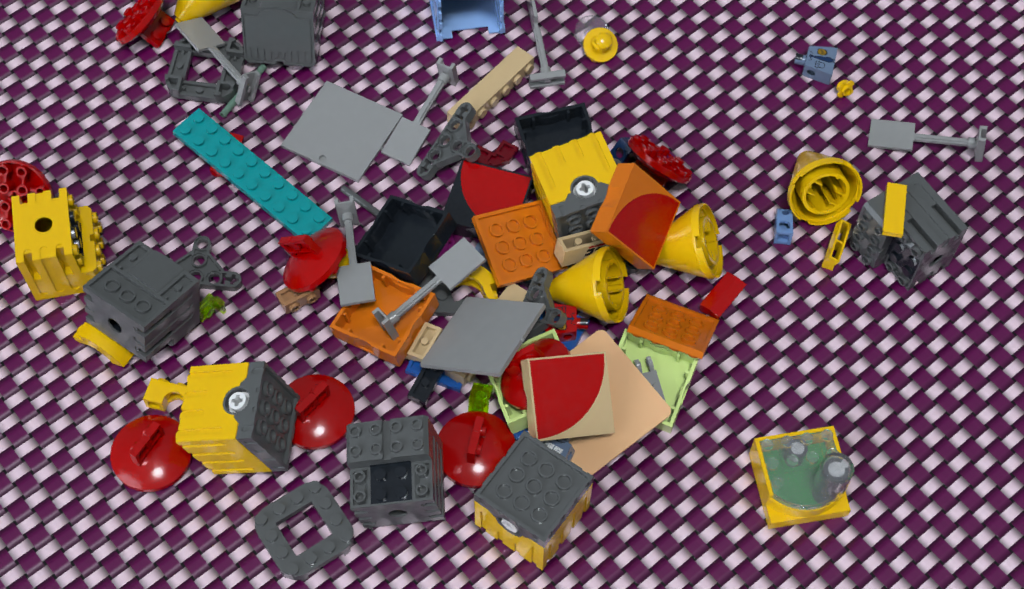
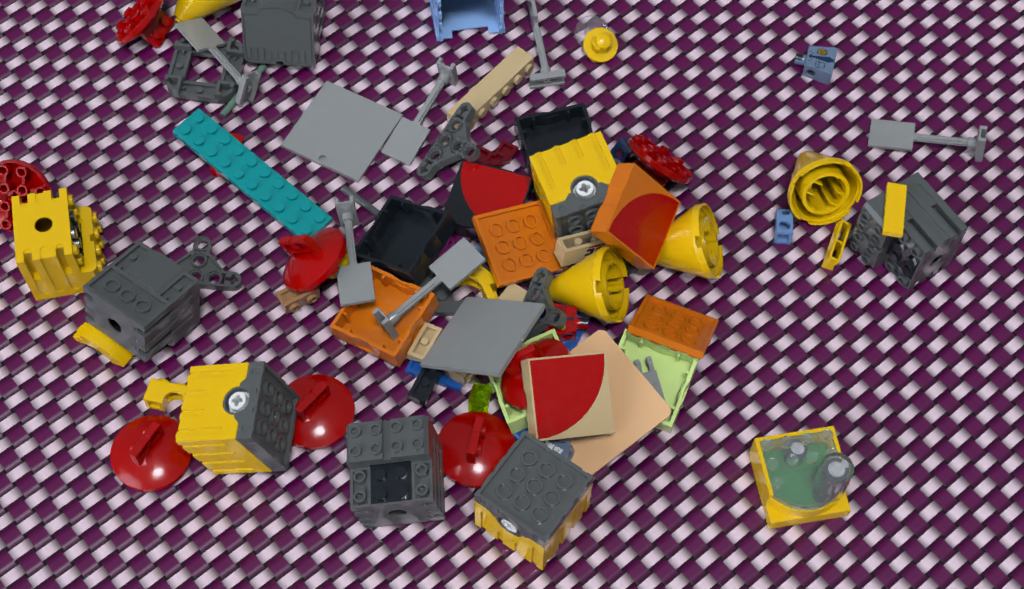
clear neon green bracket [200,293,226,323] -> none
dark grey plate [255,481,354,581] -> none
red piece [700,272,747,319] -> none
yellow plate [836,80,854,98] -> none

